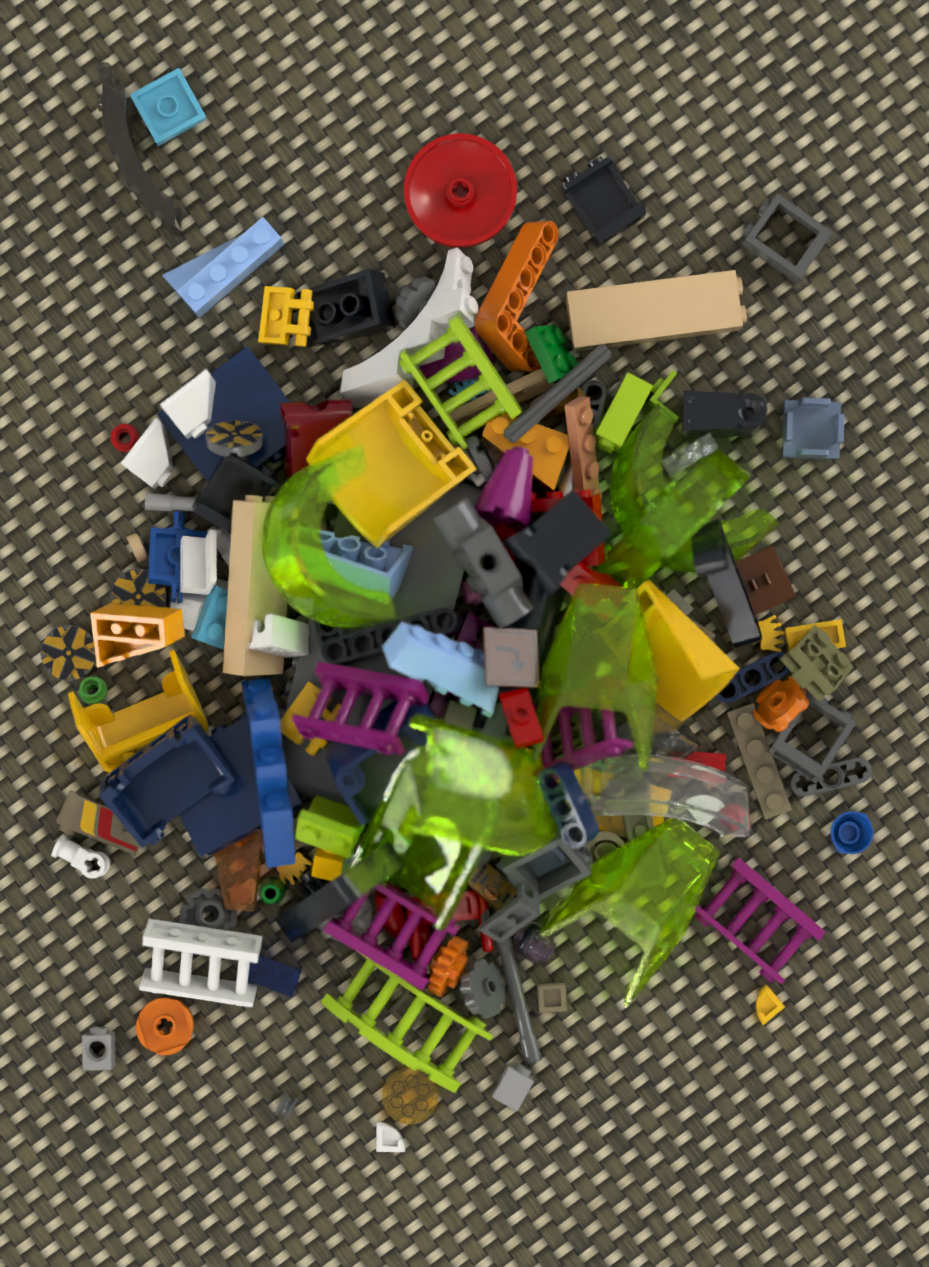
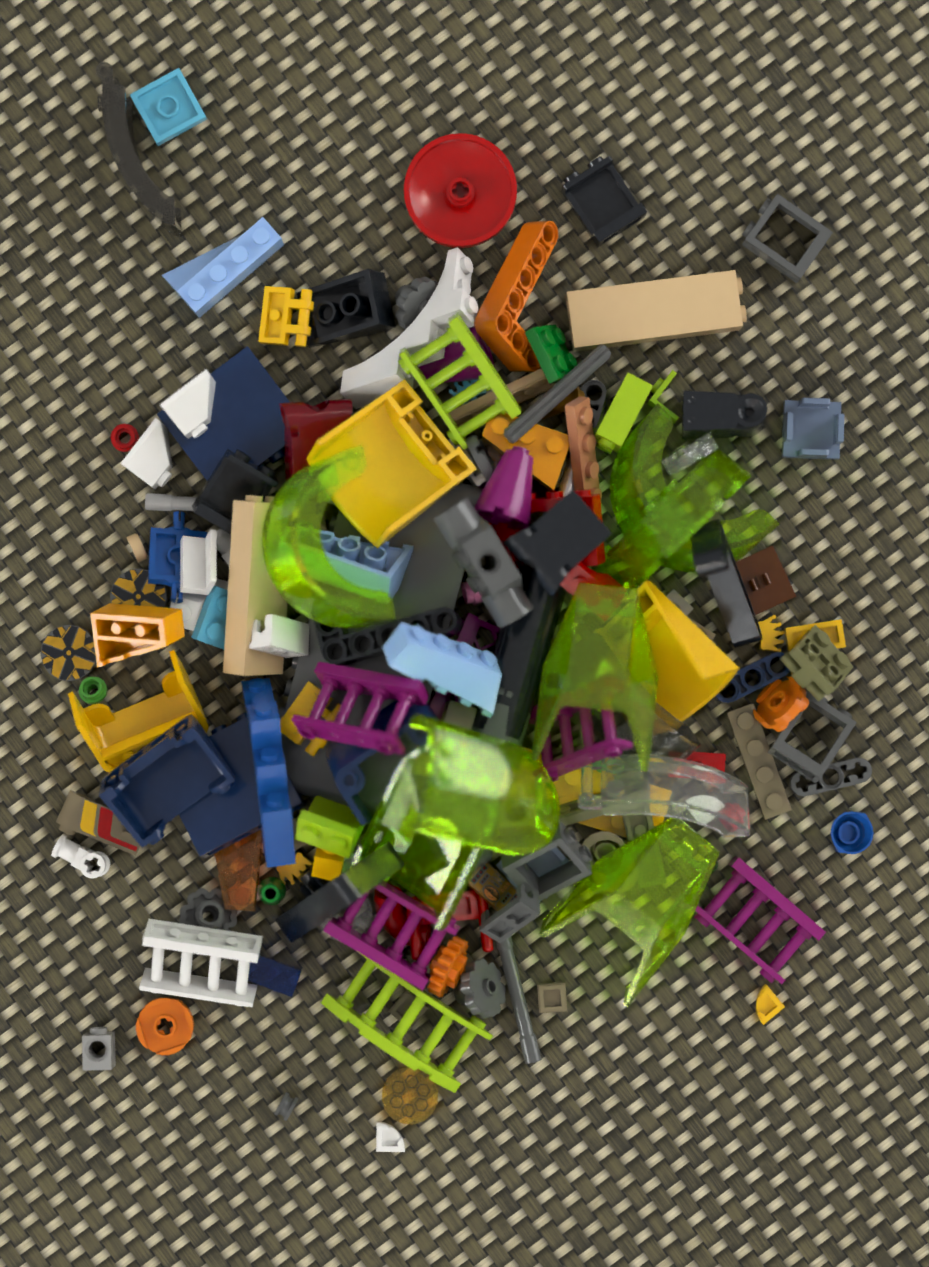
tile [205,420,263,457] -> none
piece [482,627,540,688] -> none
light grey brick [492,1063,534,1111] -> none
red plate [499,687,543,749] -> none
head [513,922,557,964] -> none
dark blue beam [538,762,599,848] -> none

